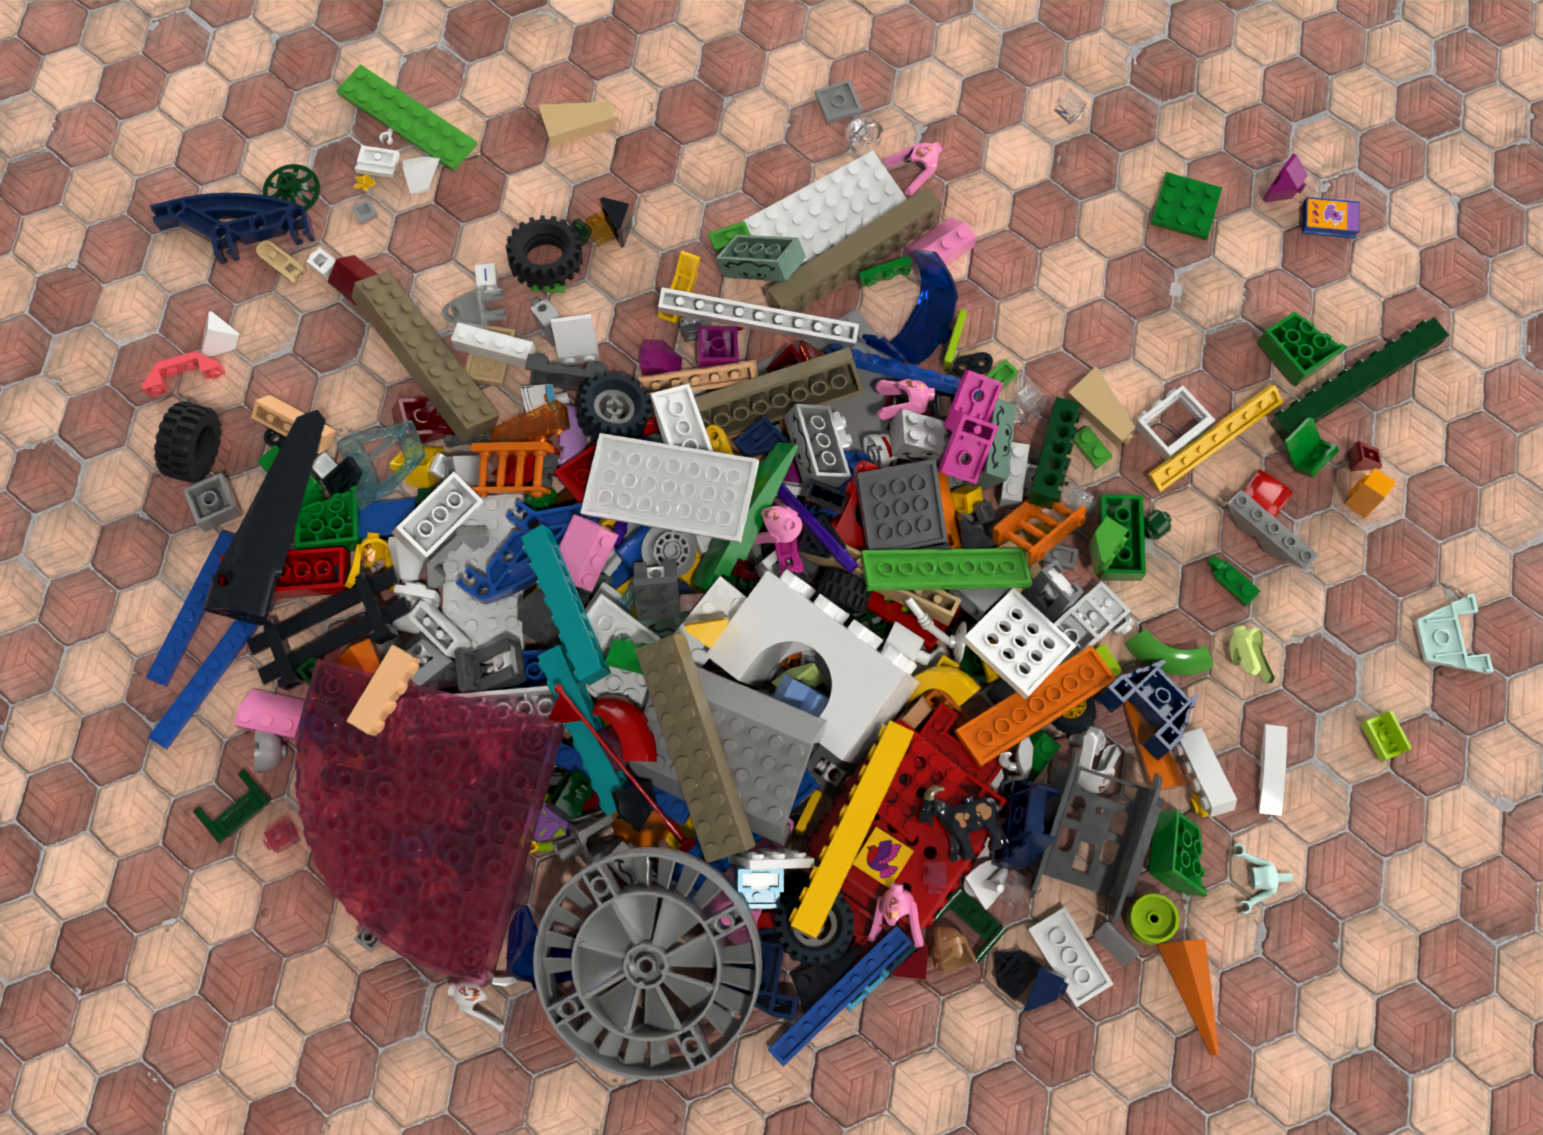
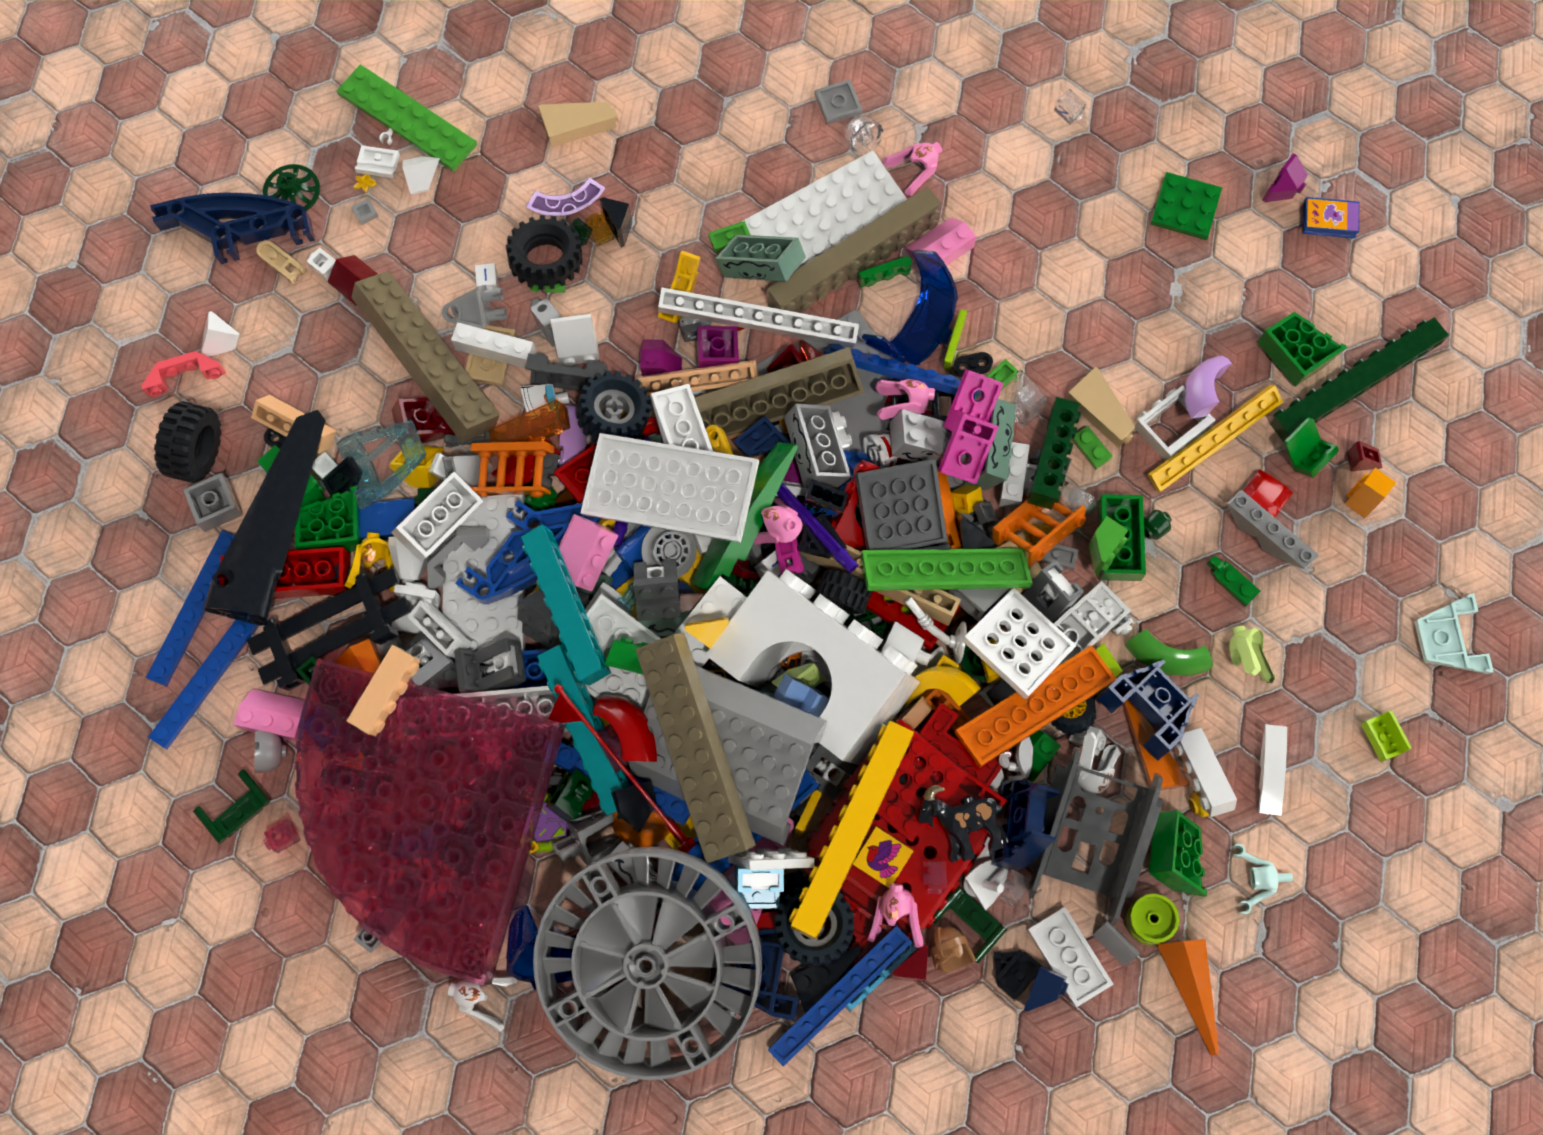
none -> lavender brick [526,177,605,216]
none -> lavender brick [1184,356,1232,419]

